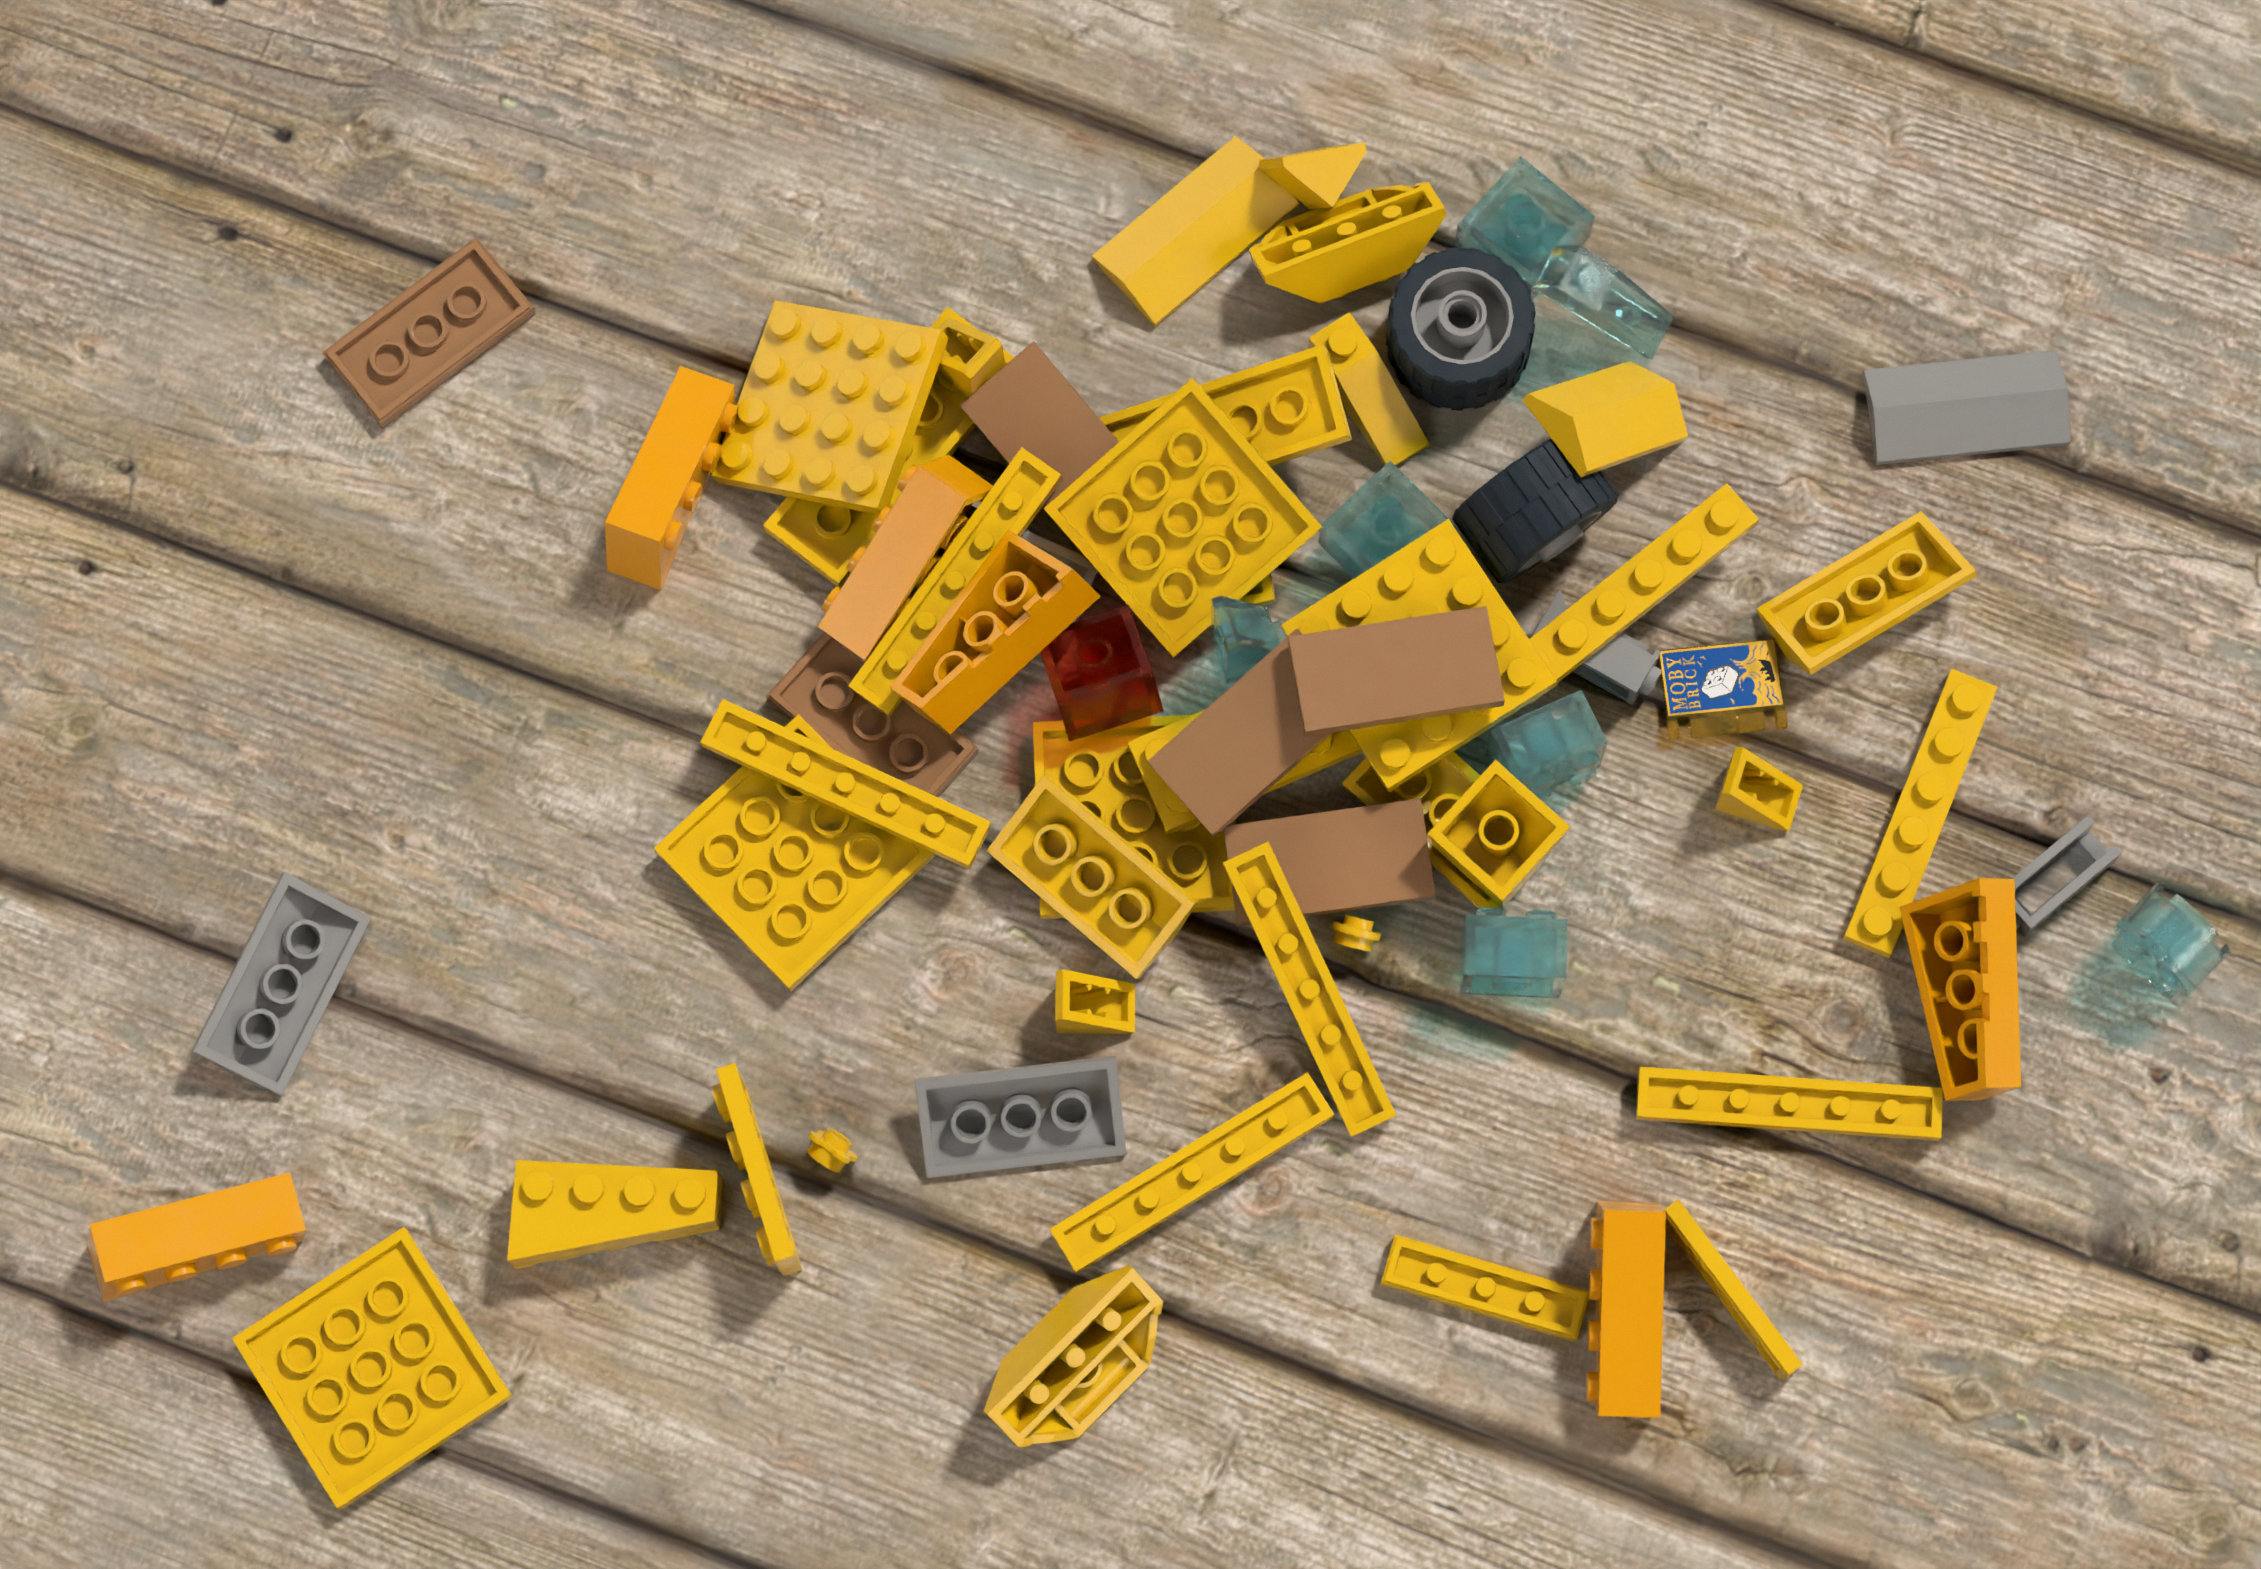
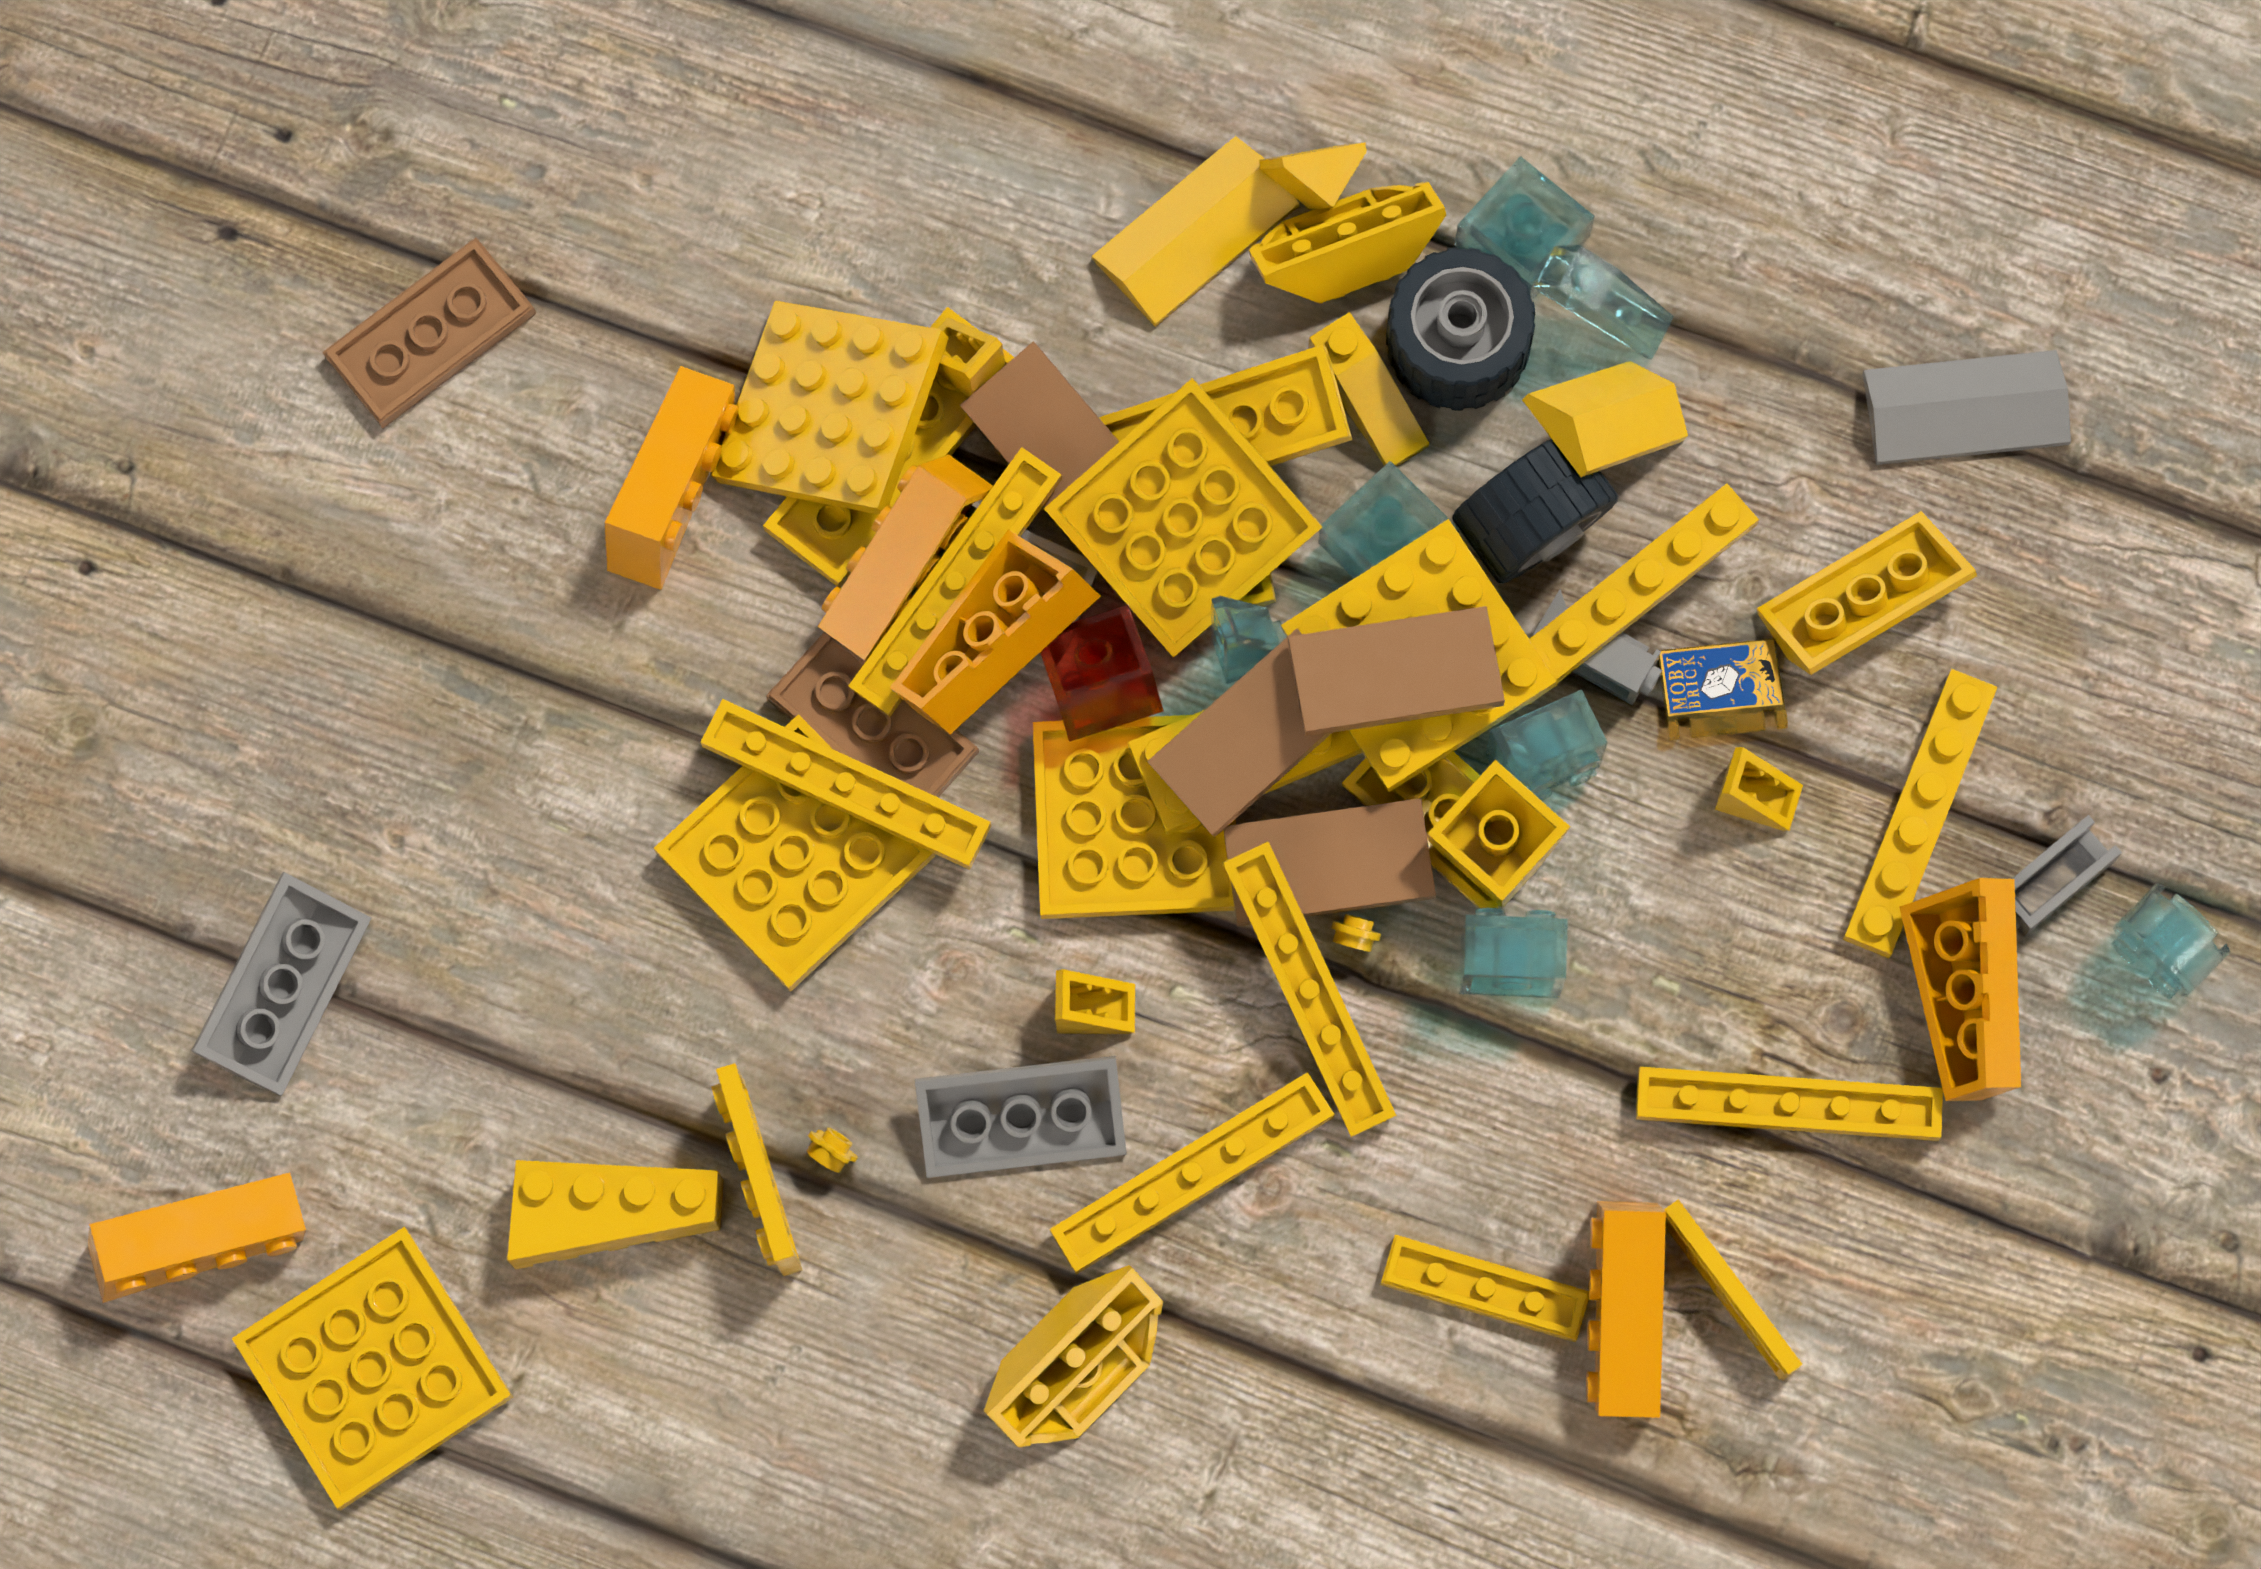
yellow slope [986,774,1198,979] -> none

